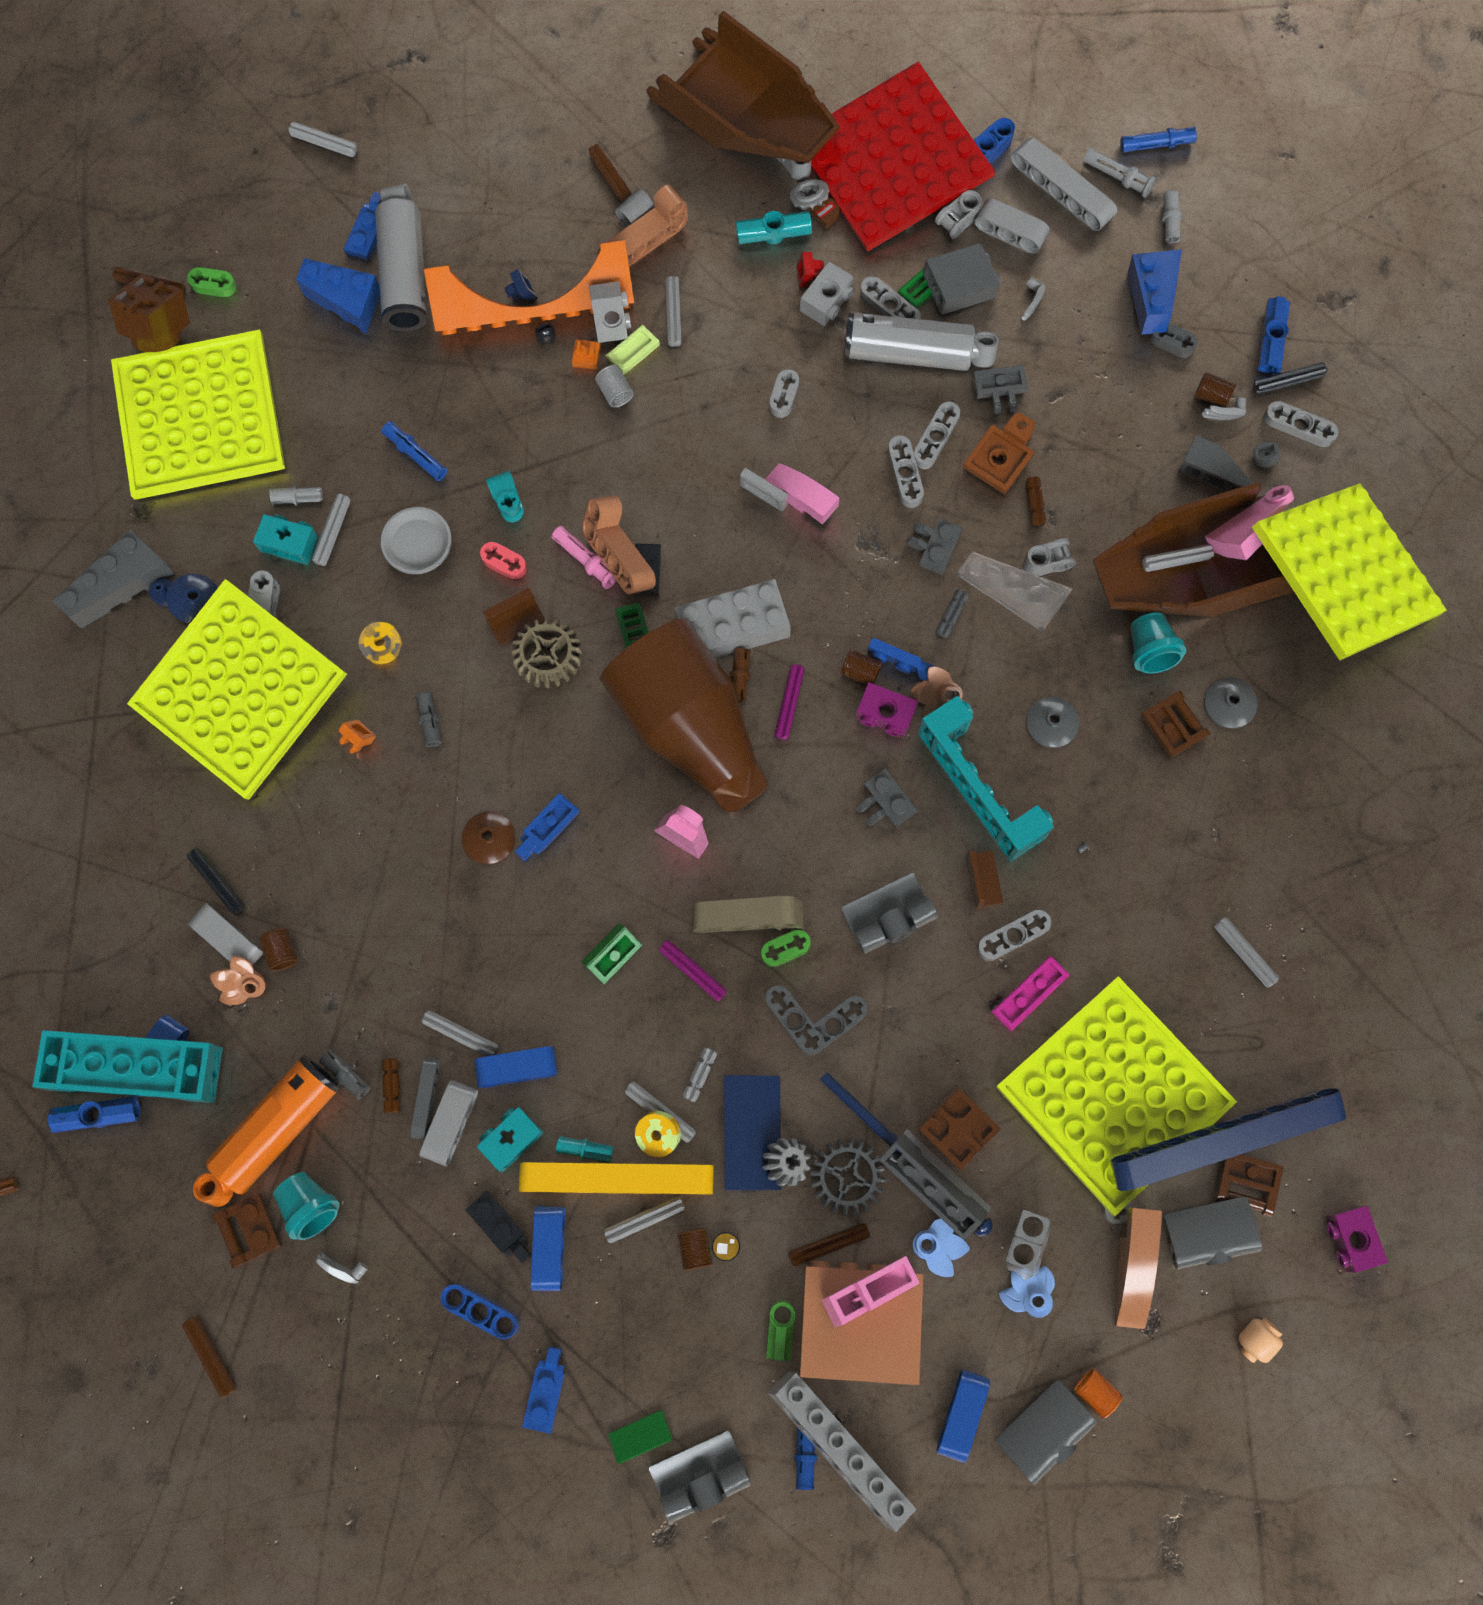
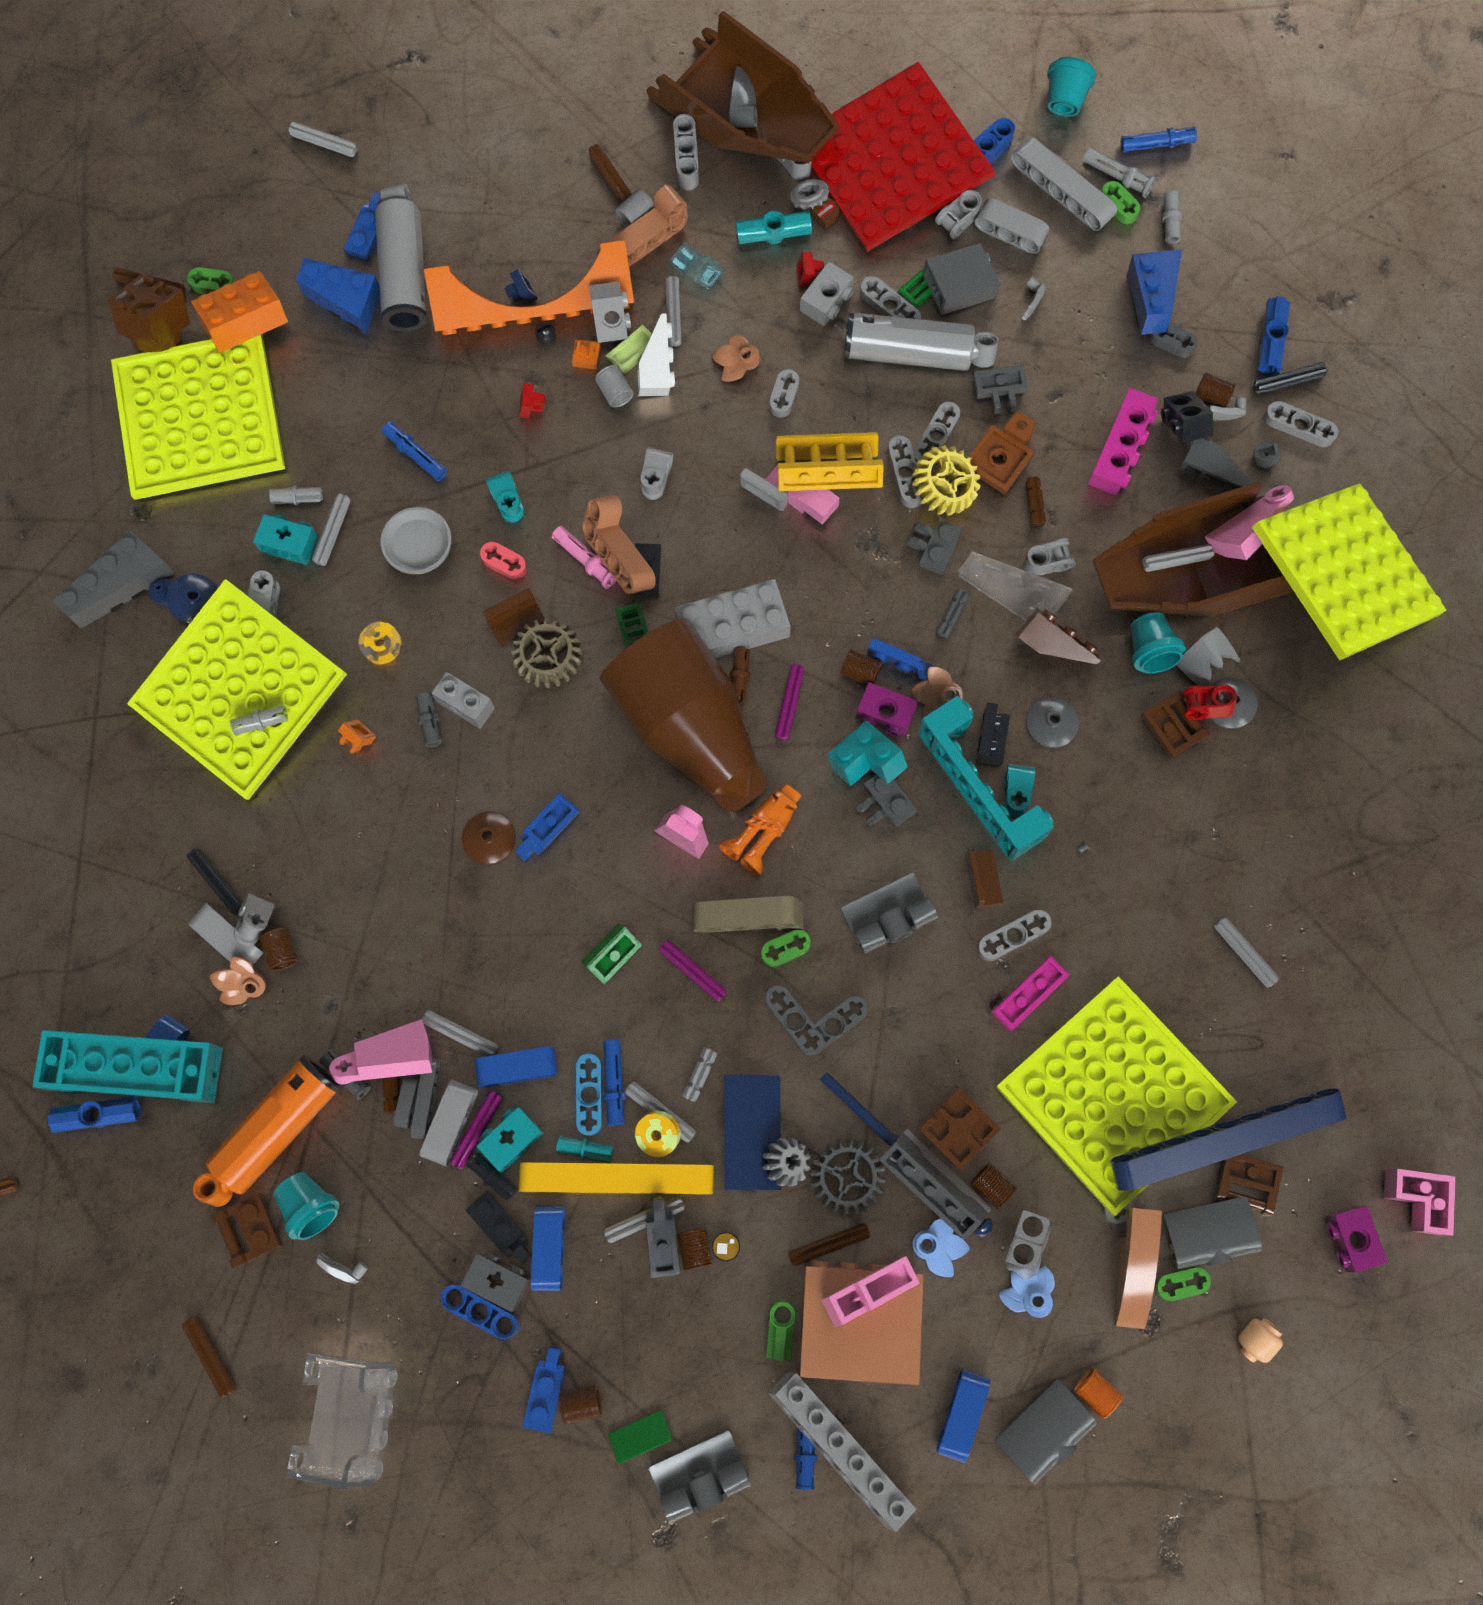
none -> orange brick [191,271,288,353]
none -> light grey pin [230,705,288,736]
none -> light grey piece [233,893,274,946]
none -> clear windscreen [286,1353,398,1489]
none -> bright pink piece [329,1019,432,1084]
none -> dark grey beam [394,1075,420,1129]
none -> light grey brick [432,672,495,729]
none -> magenta axle [449,1090,503,1169]
none -> dark grey brick [460,1251,531,1312]
none -> black axle [466,1152,518,1200]
none -> red tile [519,383,545,419]
none -> reddish brown piece [559,1384,602,1425]
none -> dark azure beam [576,1054,603,1136]
none -> blue pin [603,1040,626,1126]
none -> white slope [637,313,675,396]
none -> light grey piece [640,447,673,500]
none -> black hinge [645,1194,680,1278]
none -> clear light blue slope [668,242,725,290]
none -> light grey beam [673,114,699,190]
none -> nougat plate [711,335,761,382]
none -> orange piece [719,784,802,877]
none -> dark grey piece [729,66,758,128]
none -> yellow fence [776,432,883,491]
none -> teal brick [827,721,908,786]
none -> light yellow gear [912,445,981,516]
none -> reddish brown piece [971,1163,1017,1209]
none -> black bracket [976,702,1010,766]
none -> teal piece [1004,764,1035,818]
none -> slope [1017,608,1101,664]
none -> teal piece [1047,57,1097,117]
none -> dark pink brick [1088,388,1159,496]
none -> bright green beam [1101,181,1141,224]
none -> bright green beam [1154,1267,1211,1301]
none -> black brick [1161,391,1213,443]
none -> light grey piece [1177,627,1240,686]
none -> red piece [1183,685,1237,720]
none -> bright pink brick [1384,1169,1455,1236]

